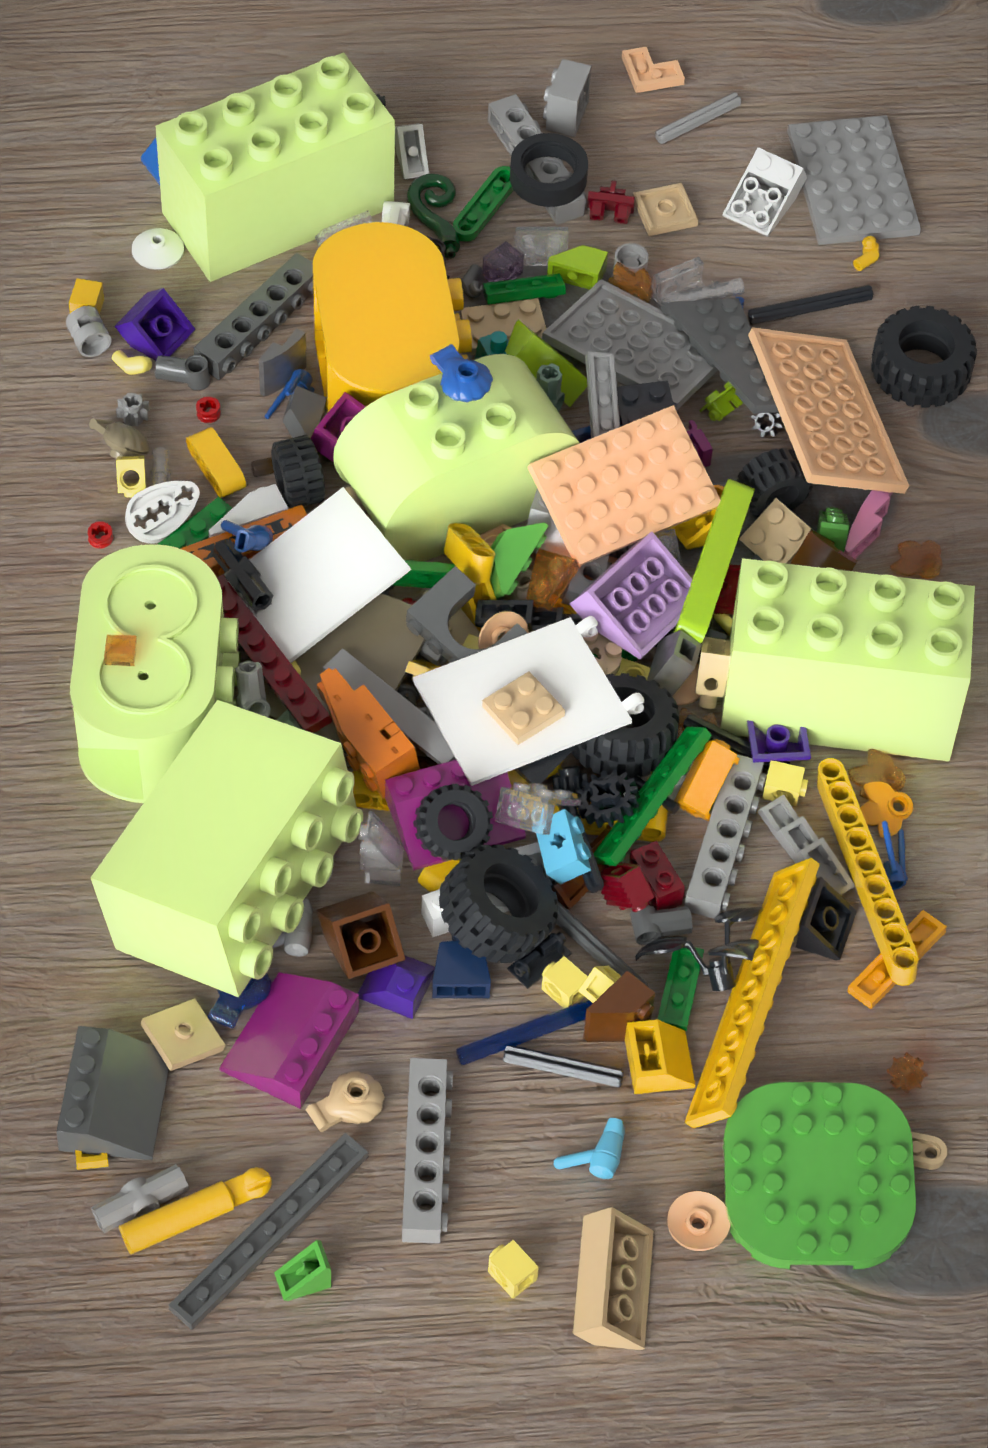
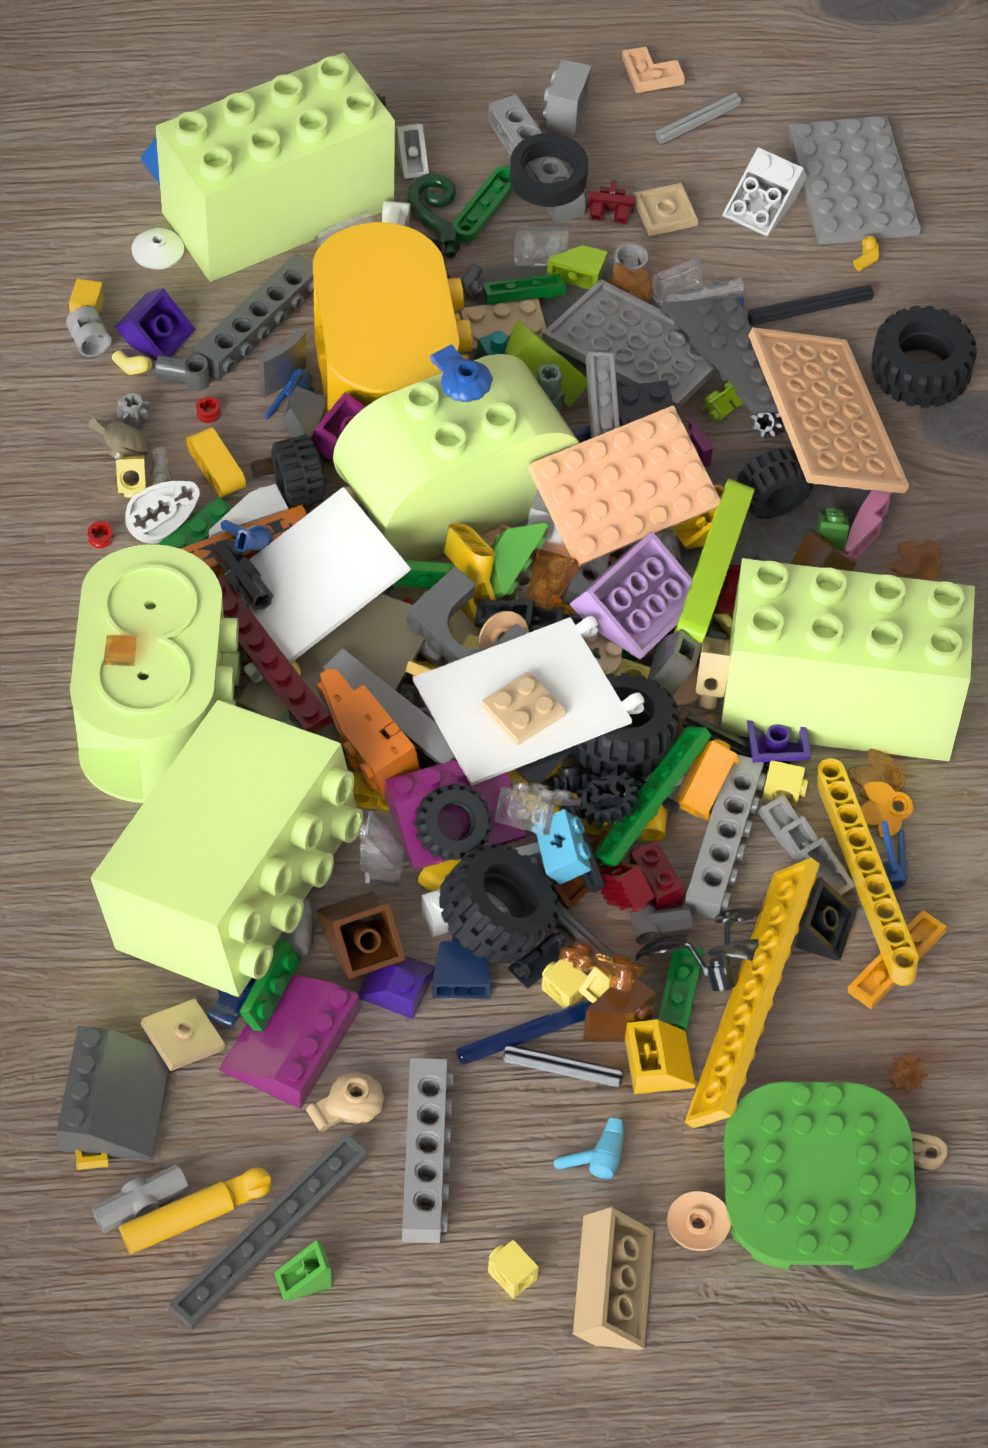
light grey piece [235,661,271,718] -> none
clear purple brick [482,241,524,282] -> none
tan plate [739,498,811,564] -> none
none -> green plate [240,940,301,1032]
none -> clear orange plant [559,942,646,991]

